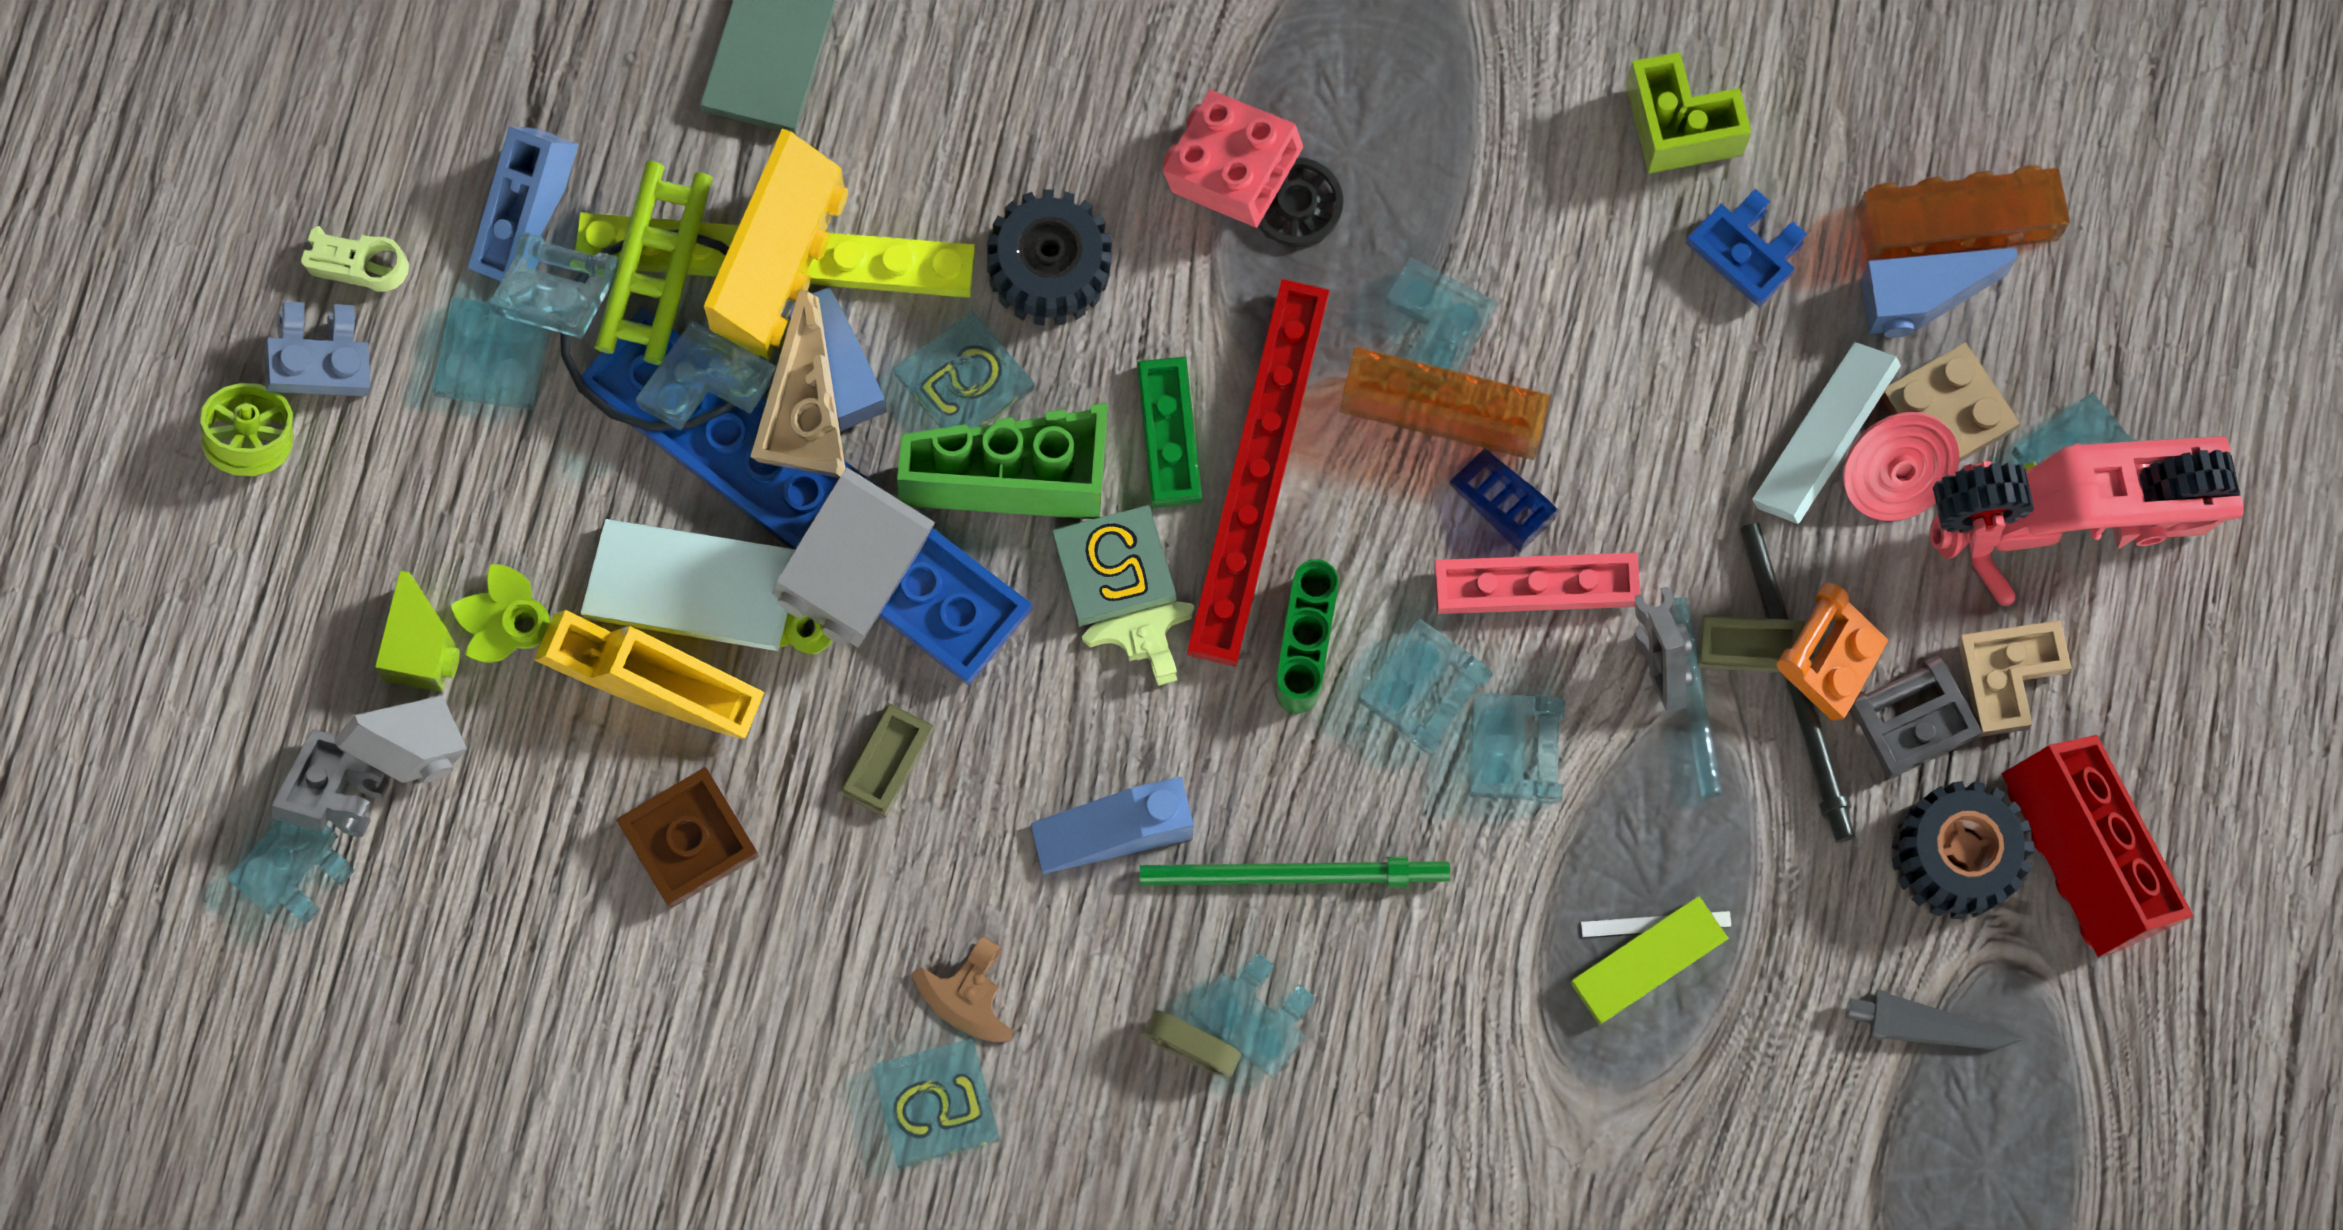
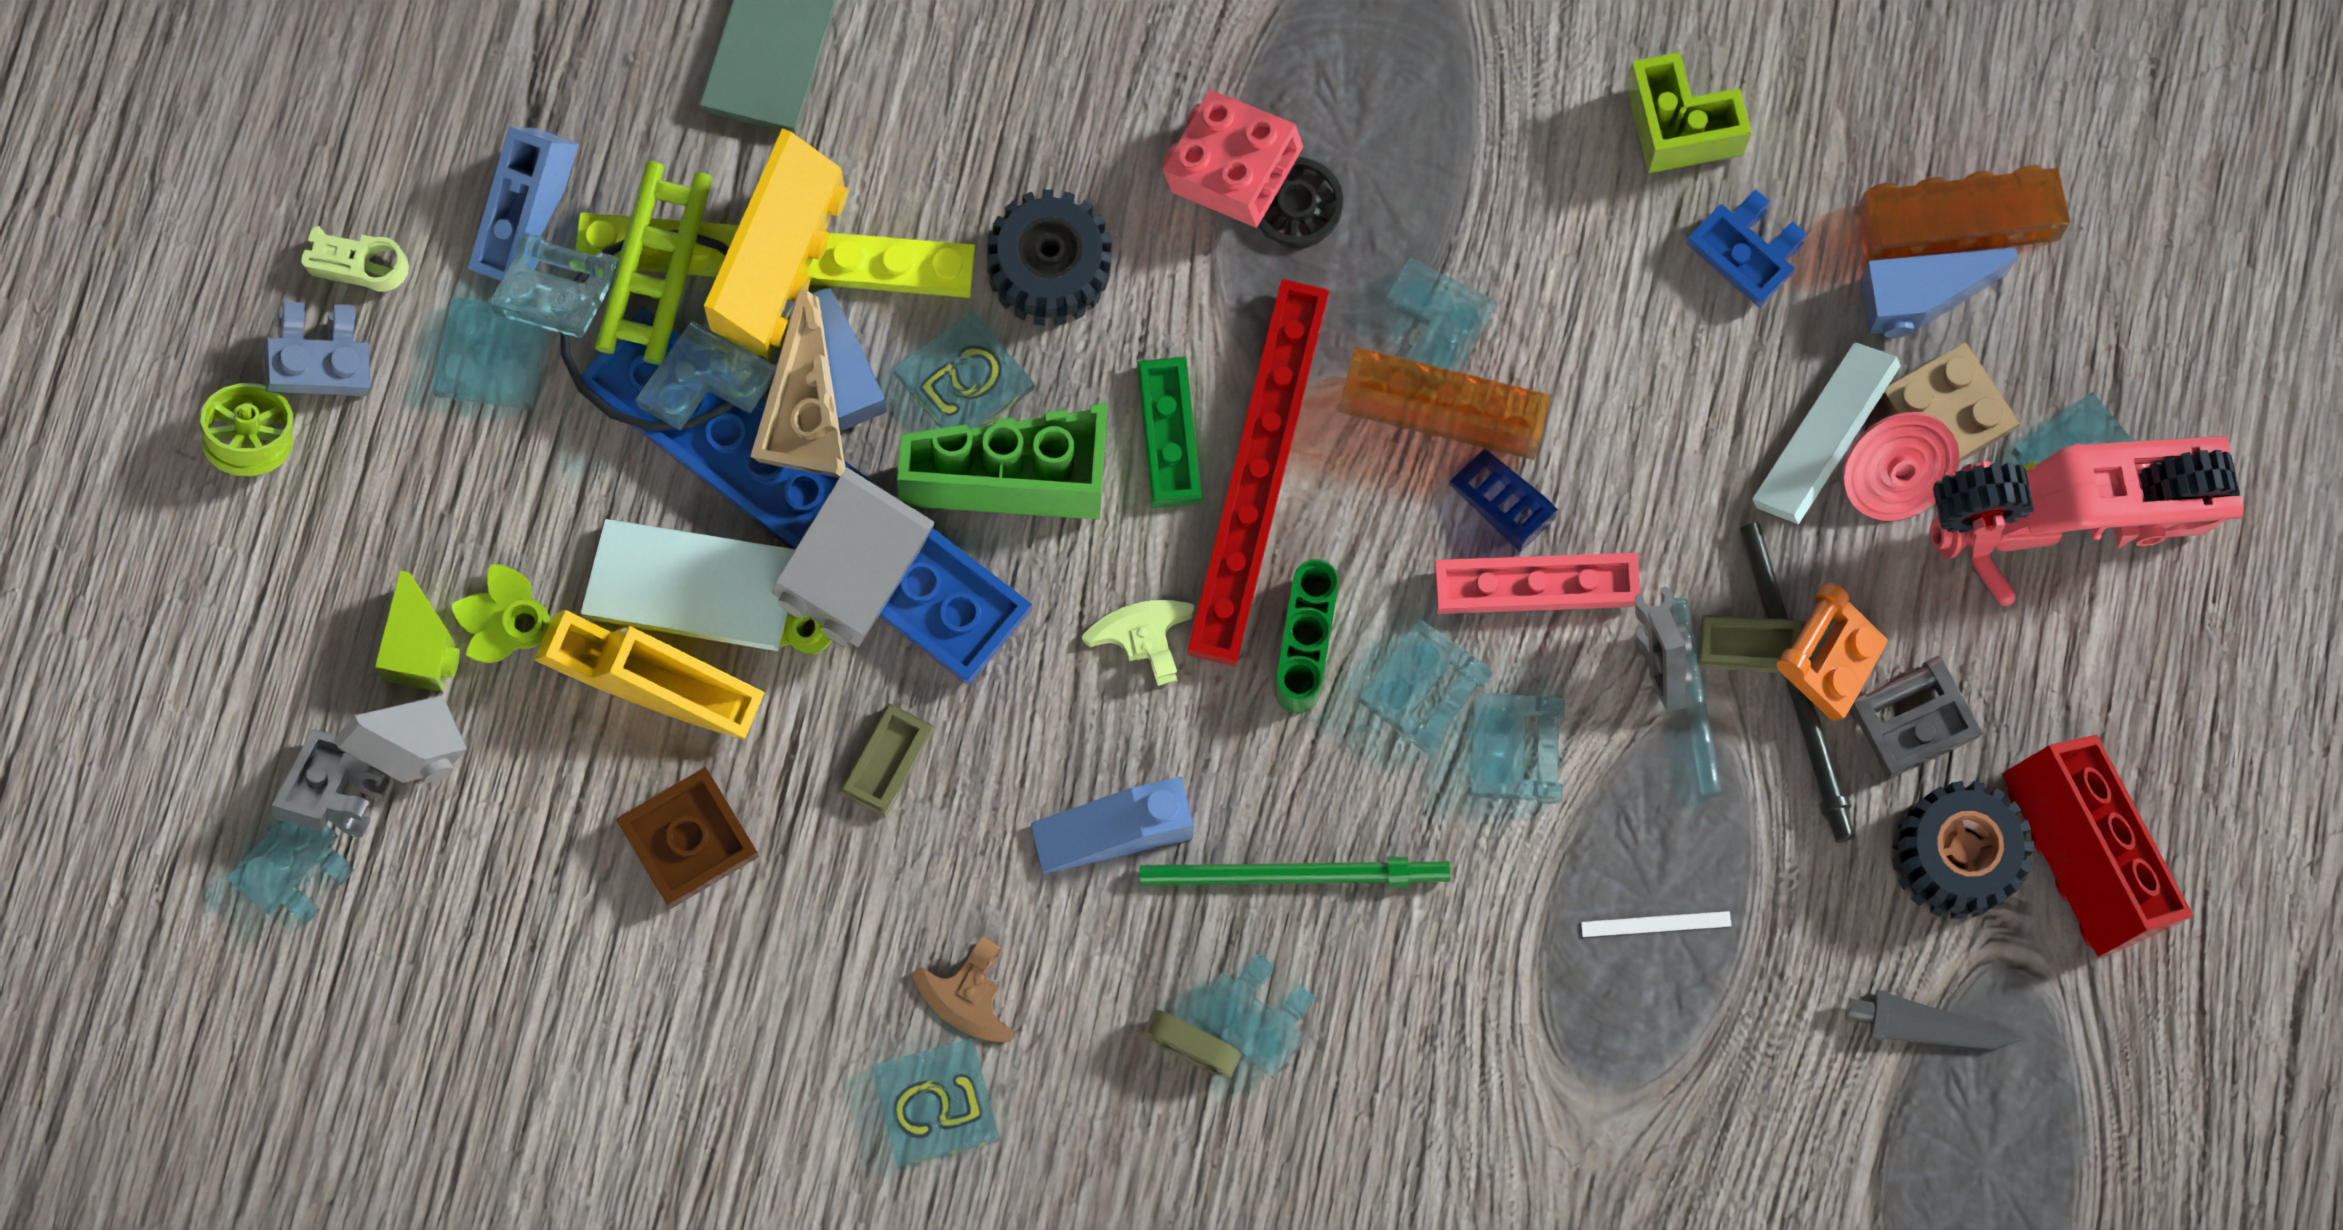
sand green tile [1052,505,1177,627] -> none
lime tile [1570,896,1729,1026] -> none
tan plate [1958,620,2072,737] -> none

